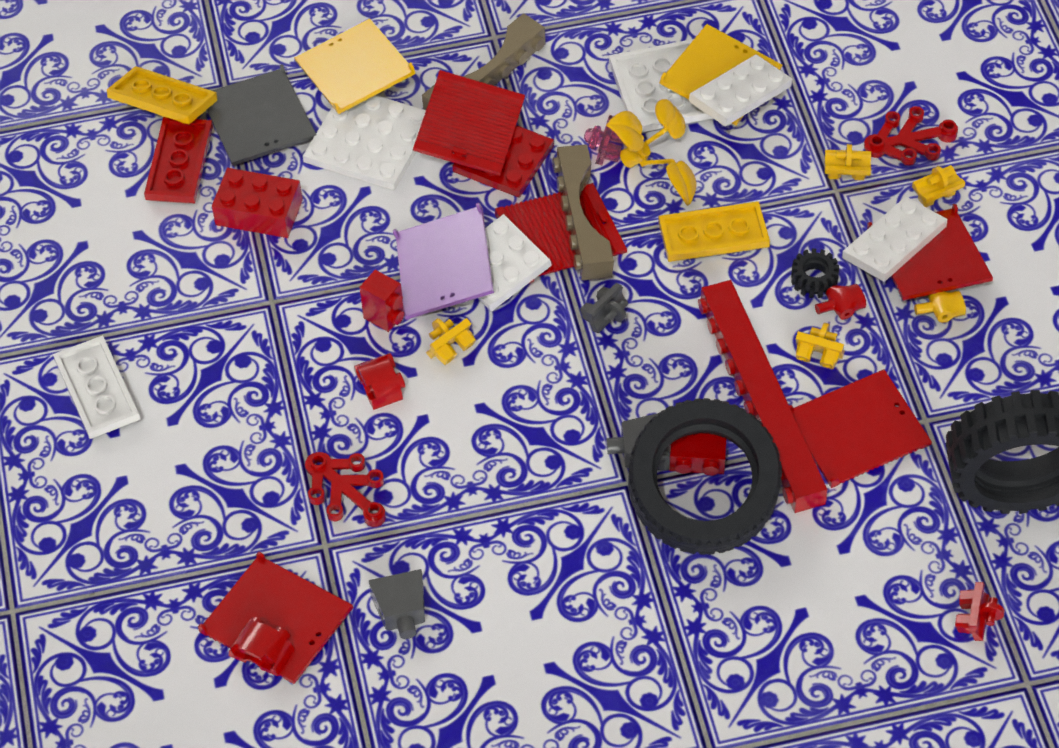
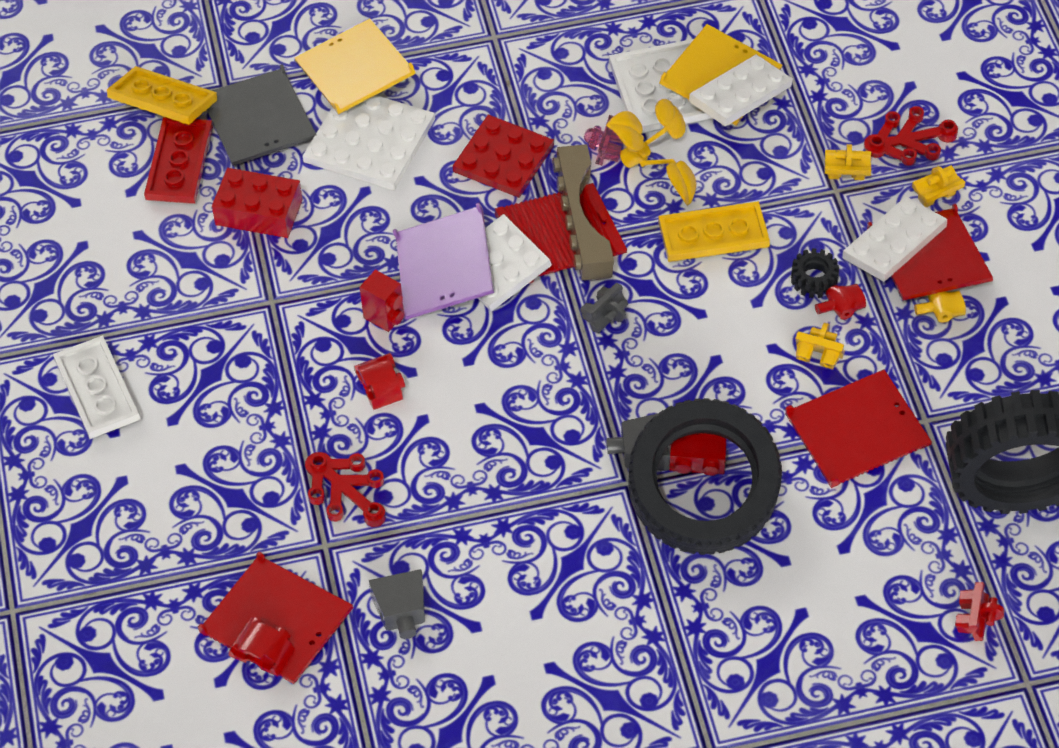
red door [413,70,525,176] -> none
dark tan arch [422,13,545,110] -> none
yellow hips [426,318,476,365] -> none
red brick [698,280,828,513] -> none

